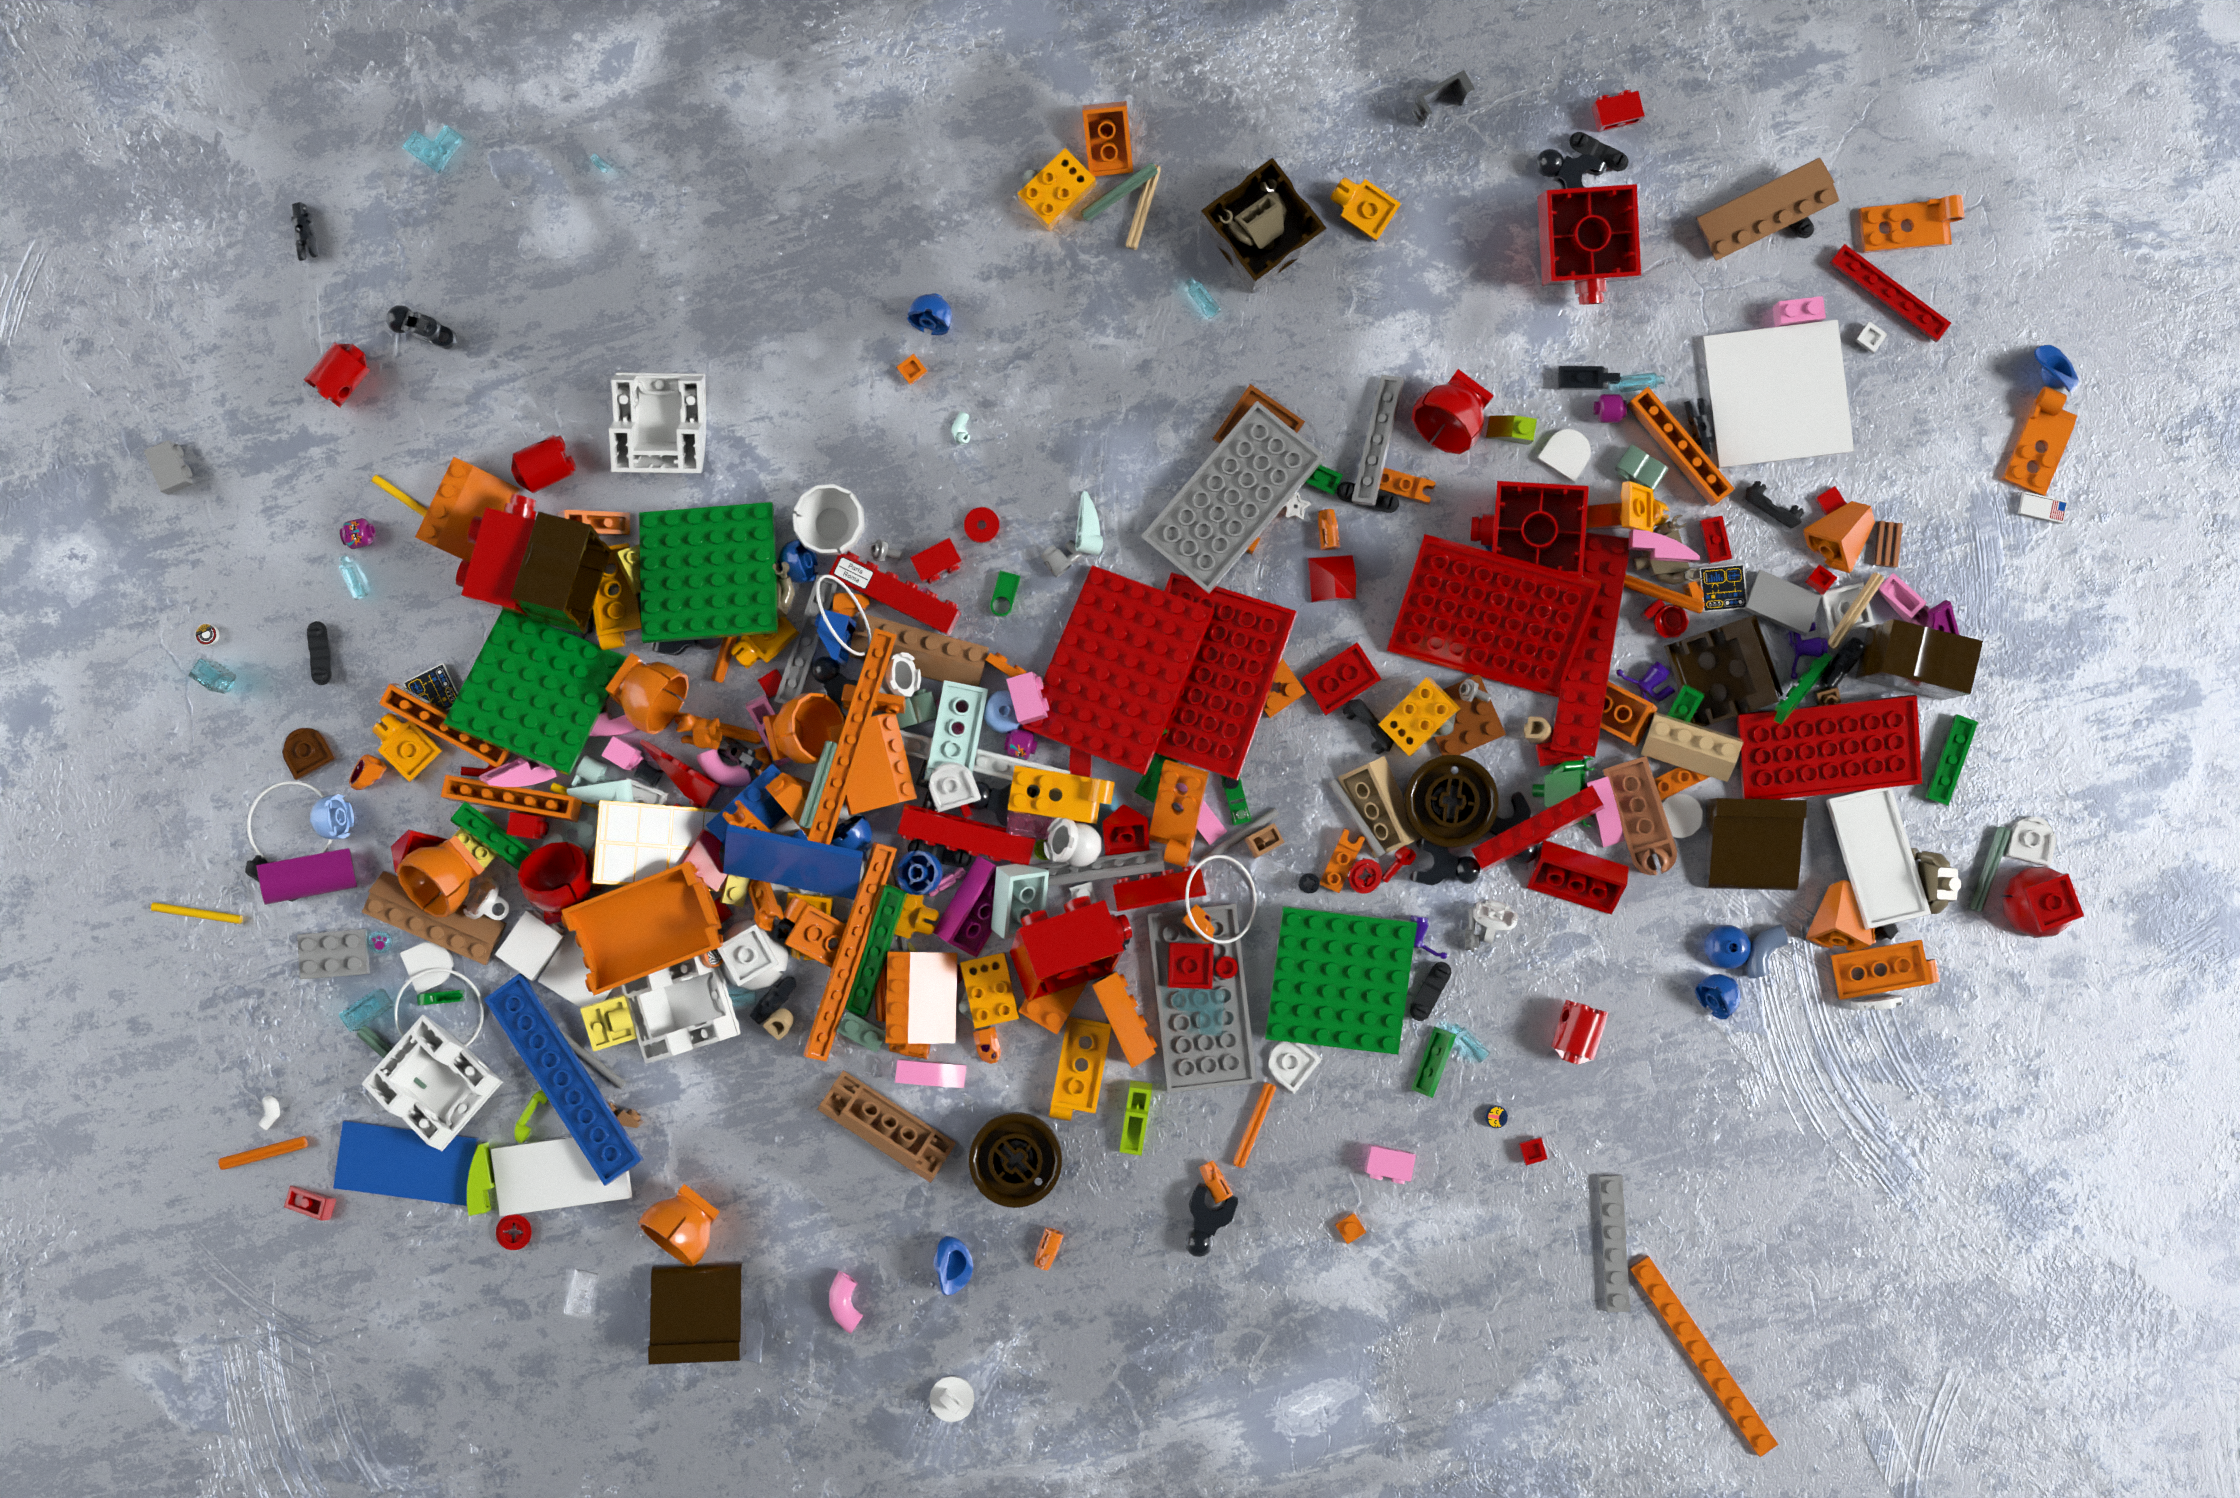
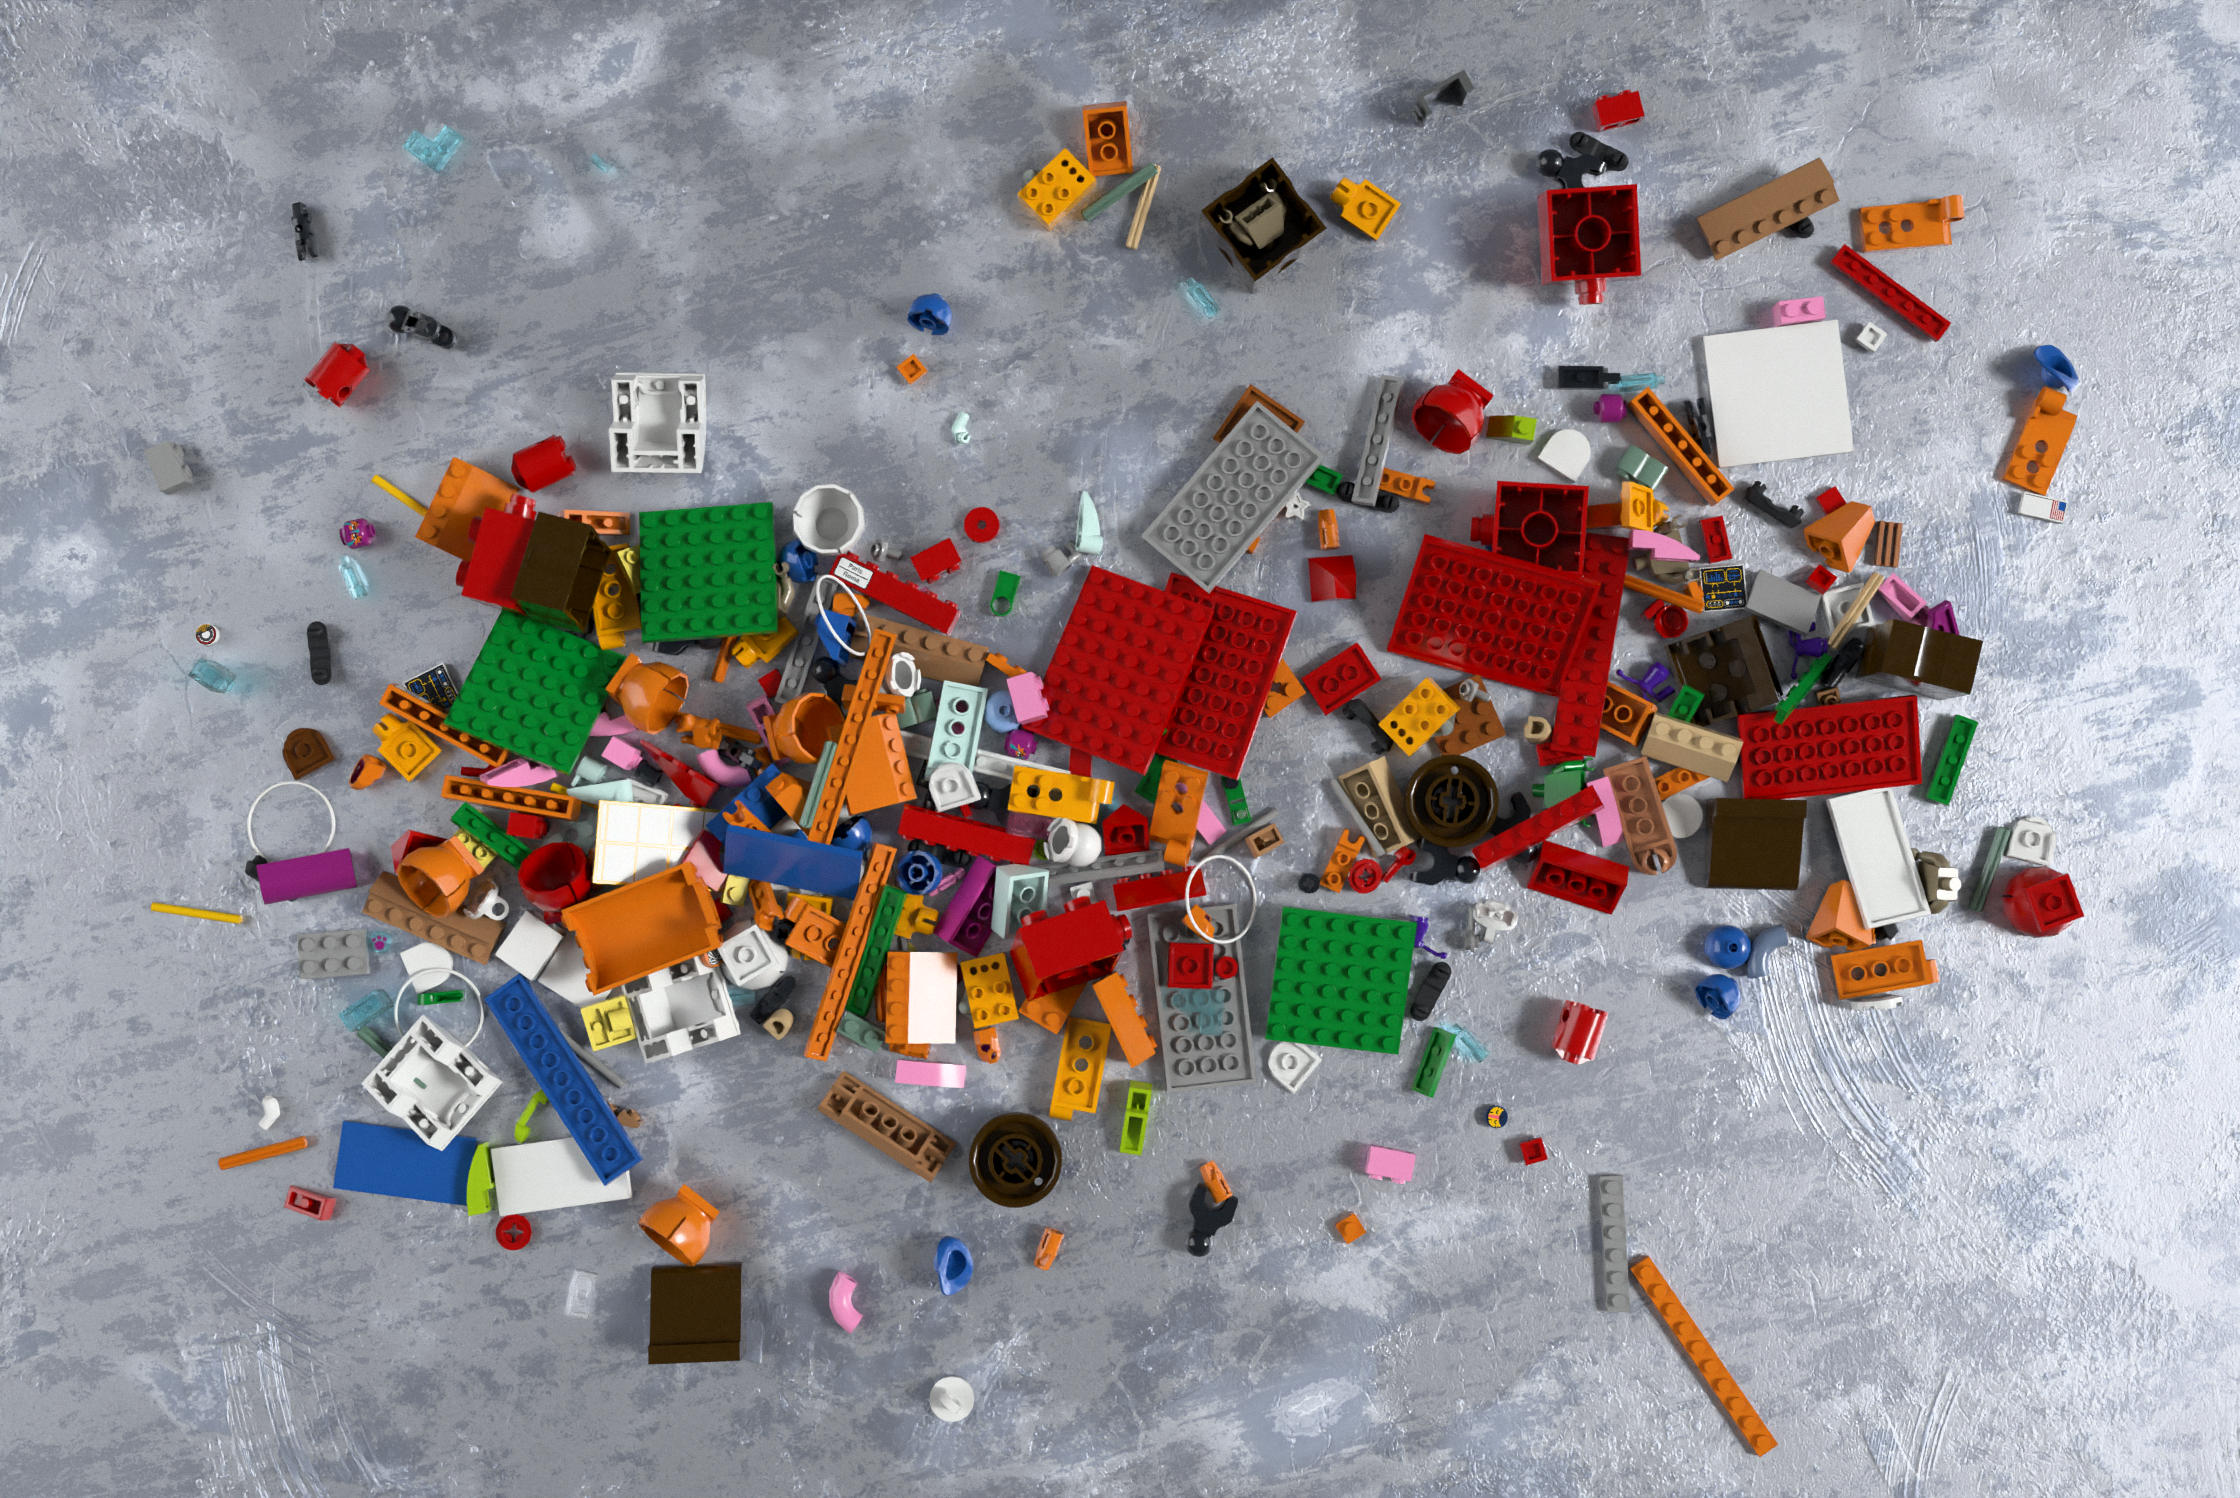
light blue cylinder [310,794,354,840] -> none
orange axle [1233,1082,1276,1168] -> none

